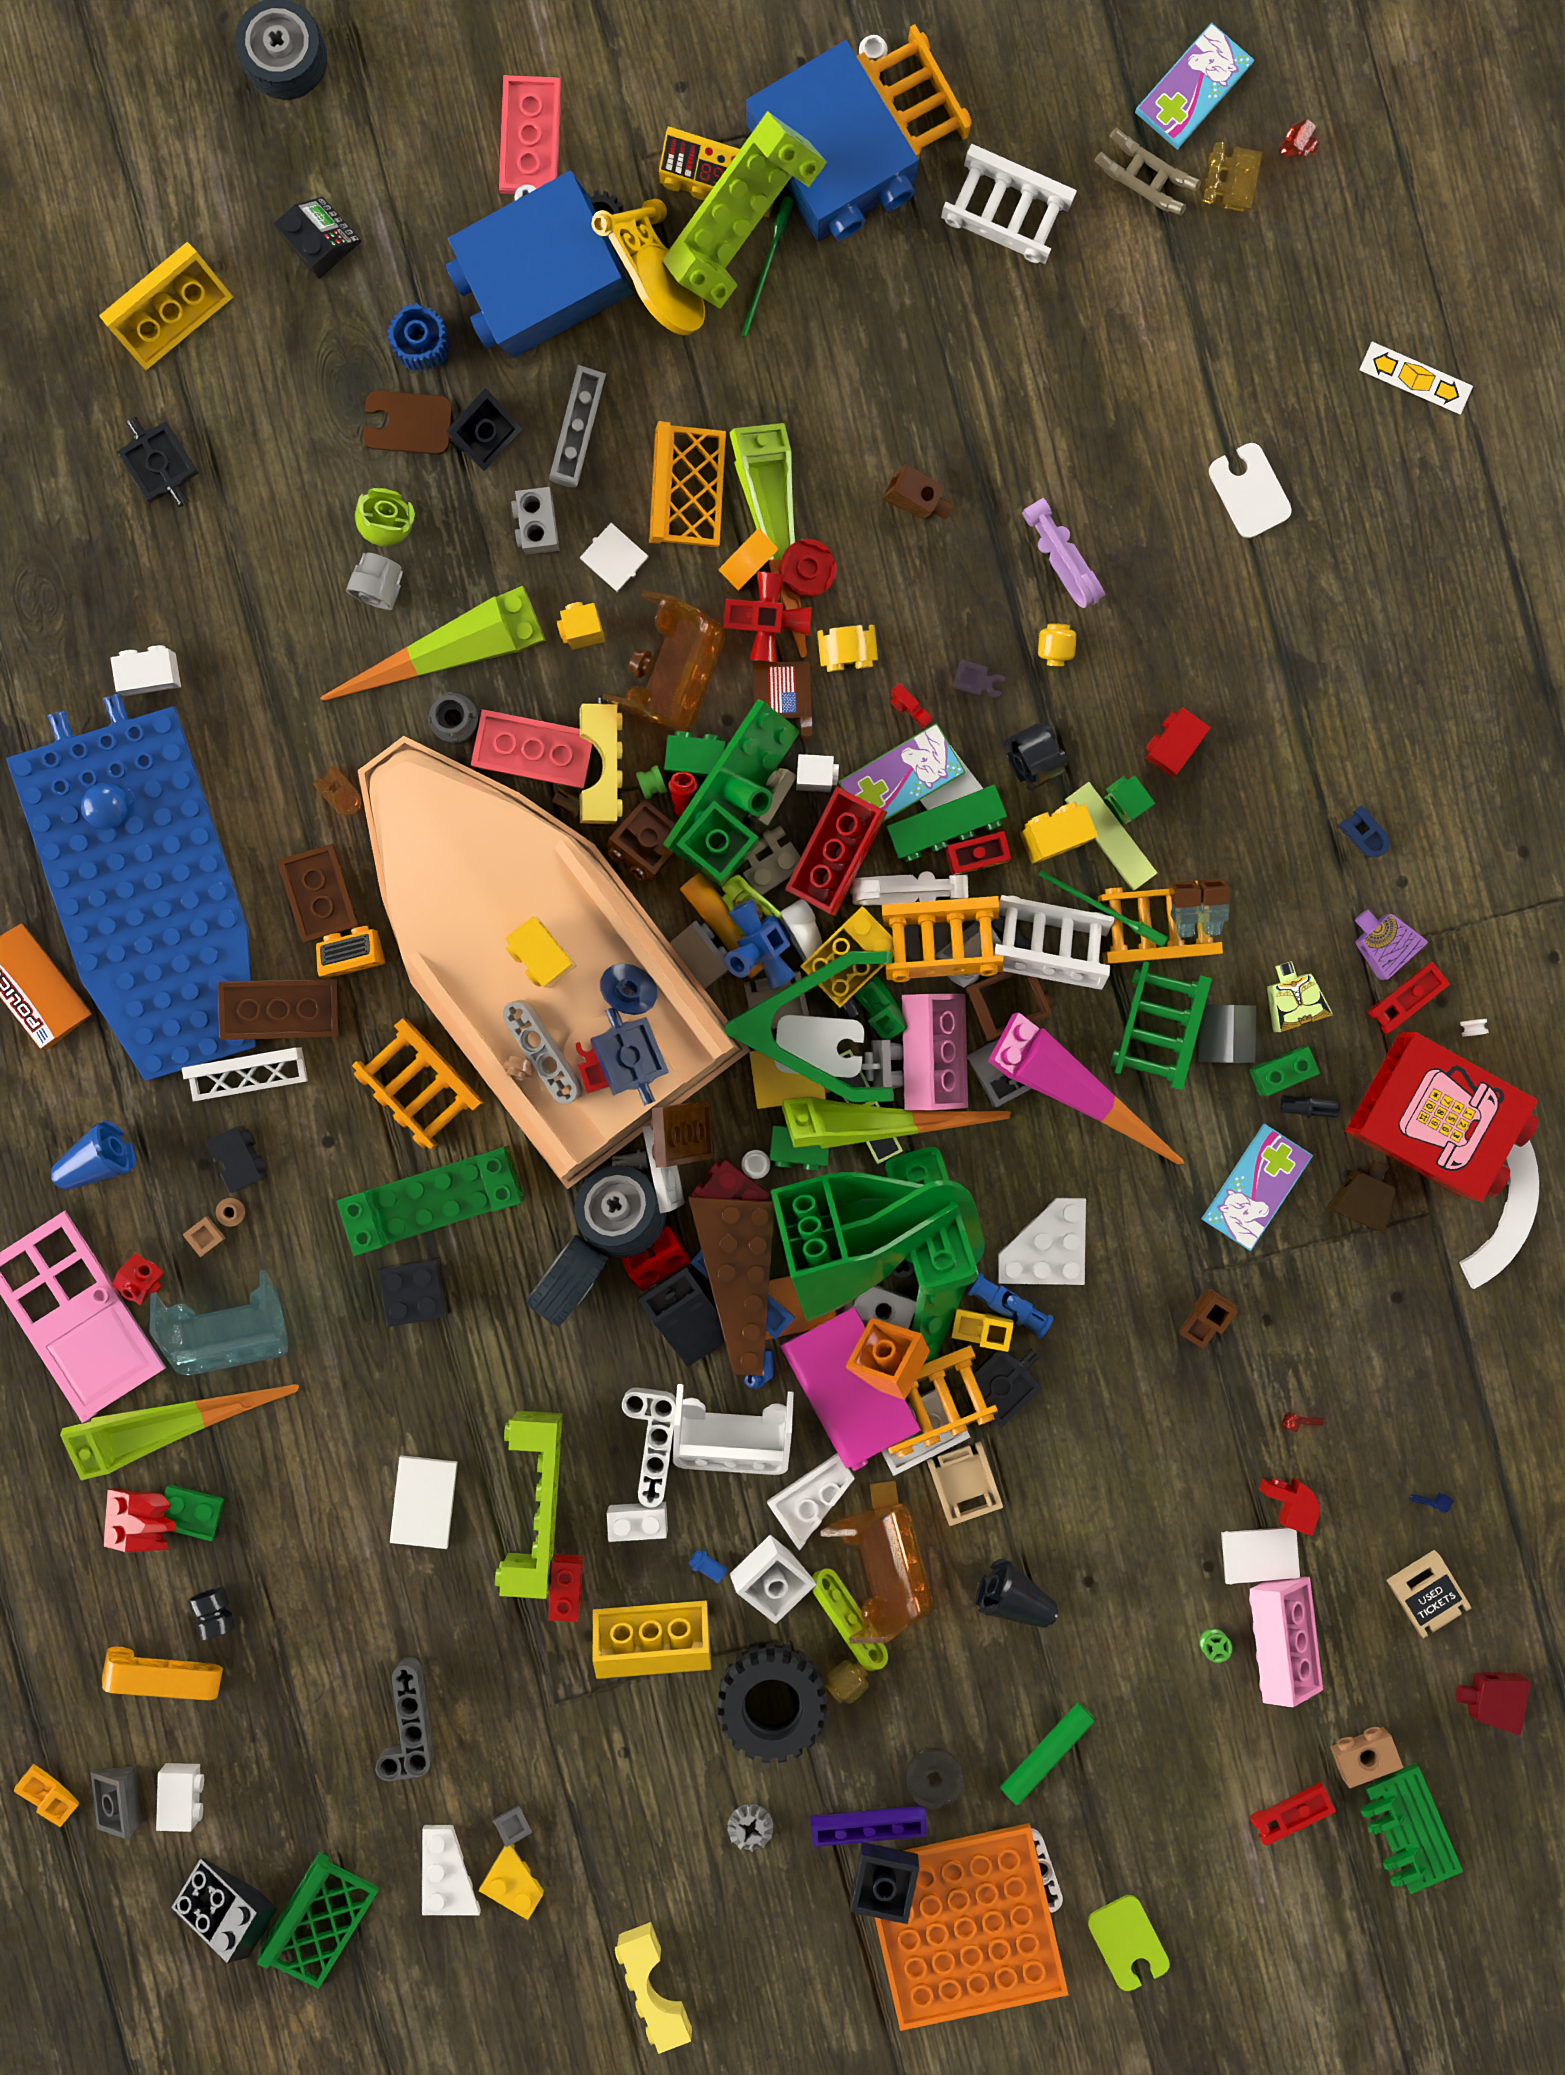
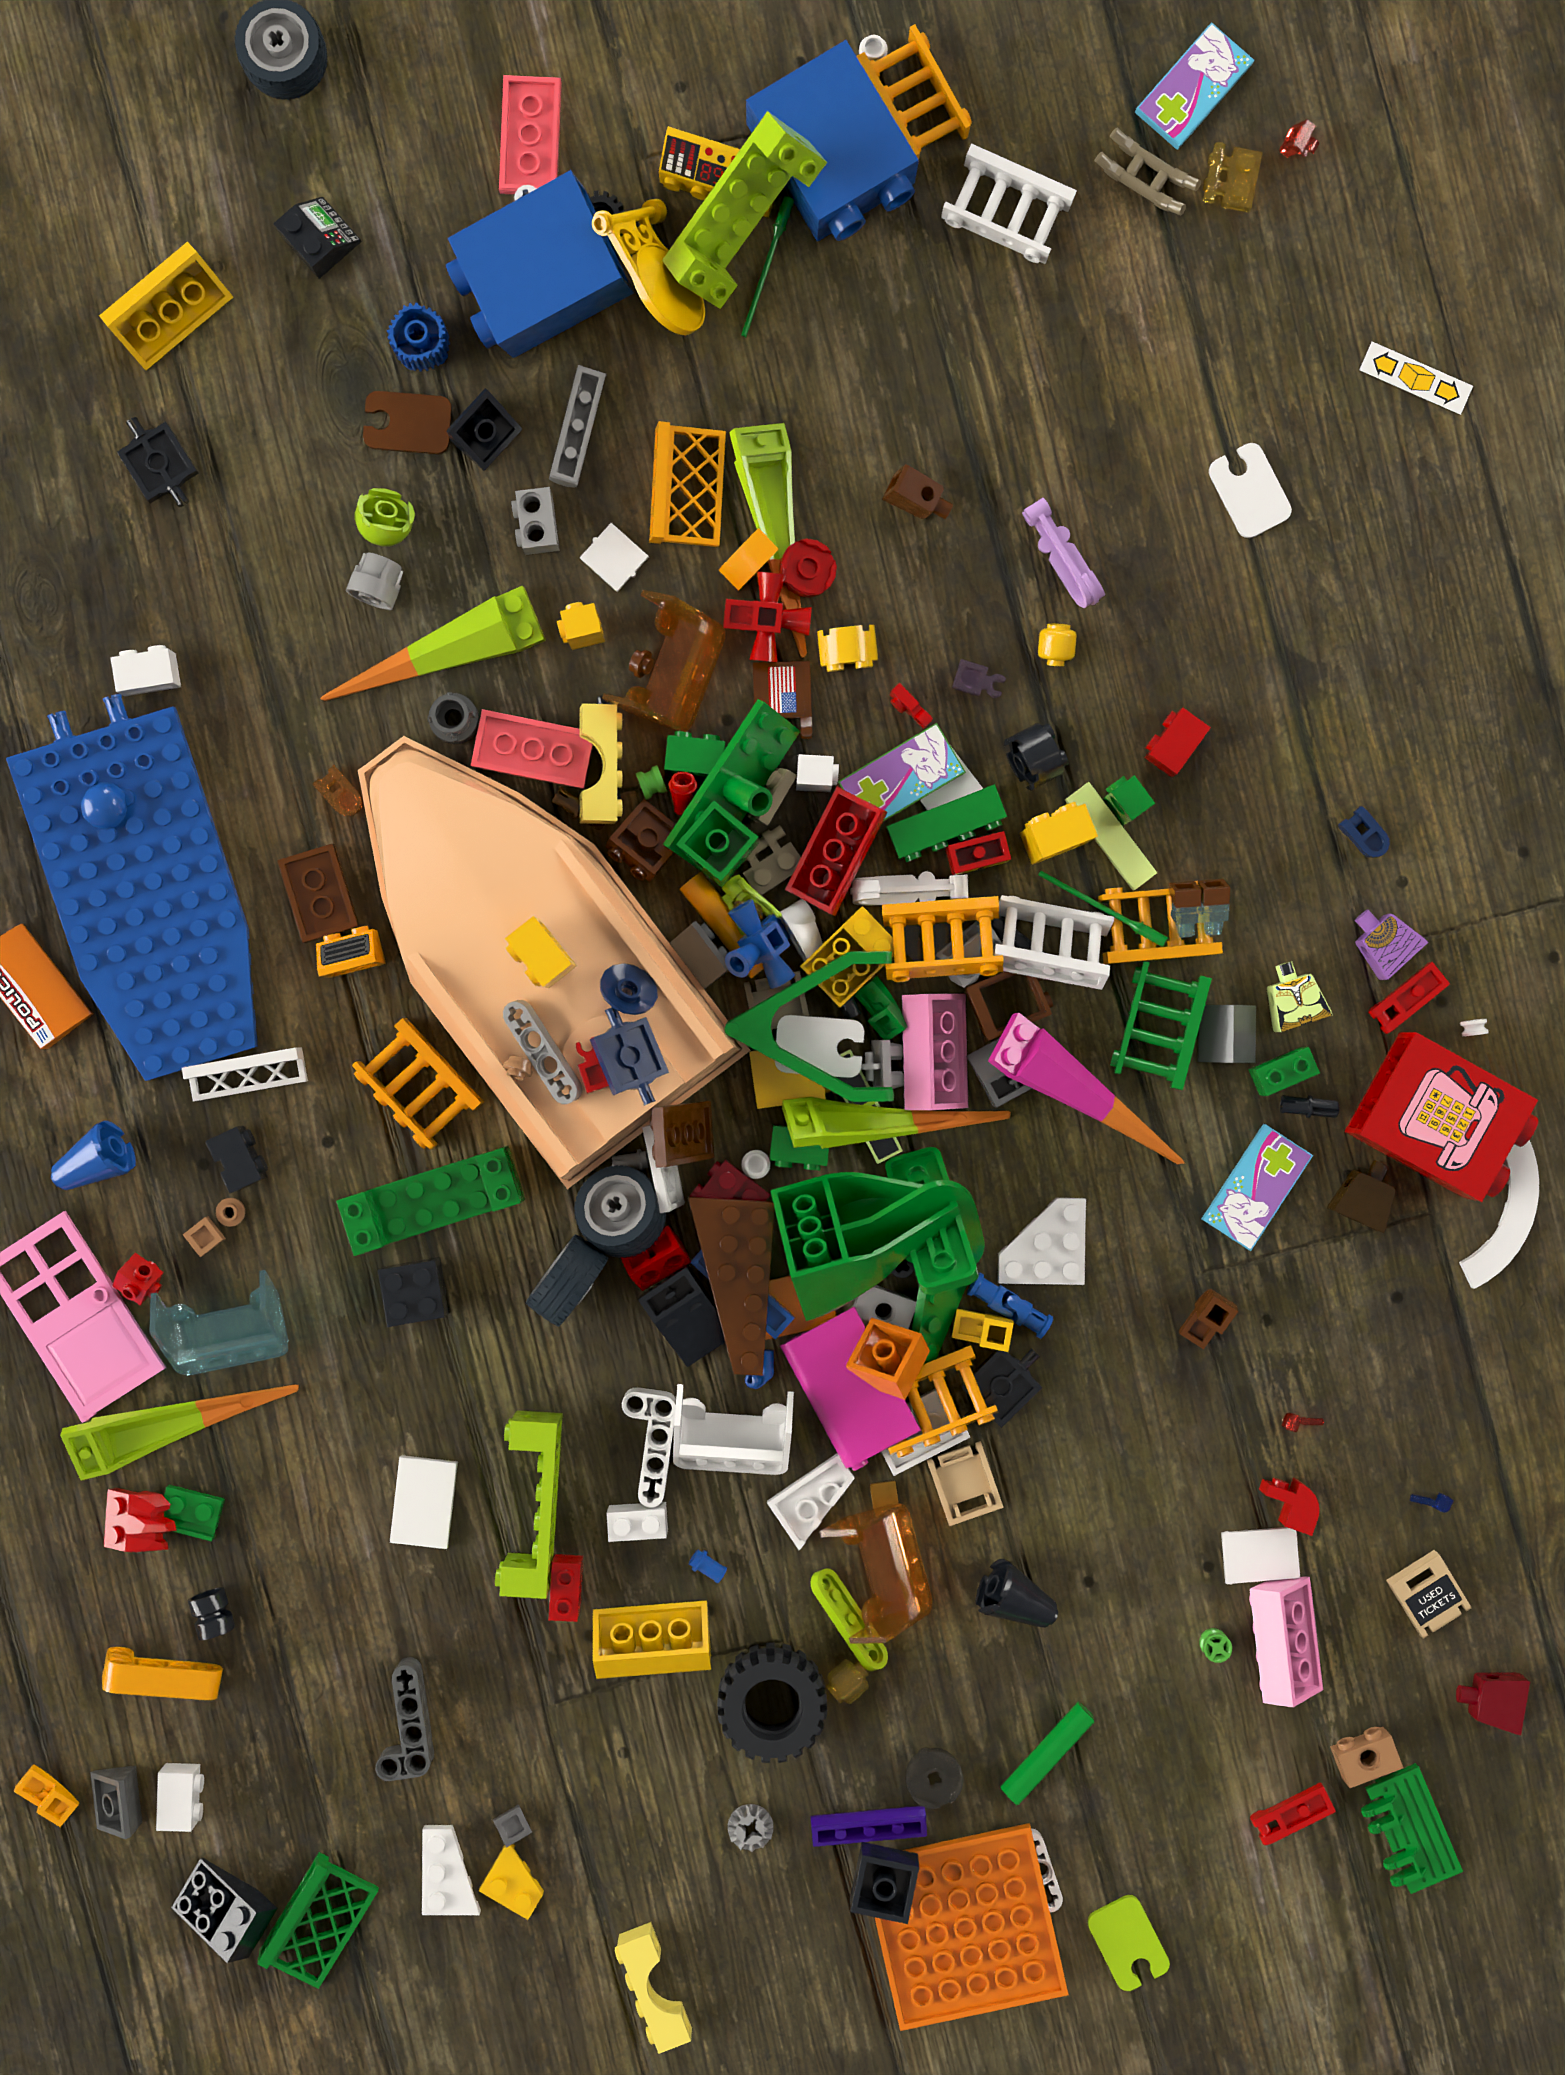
reddish brown plate [218,979,338,1040] -> none
white slope [730,1535,816,1624] -> none

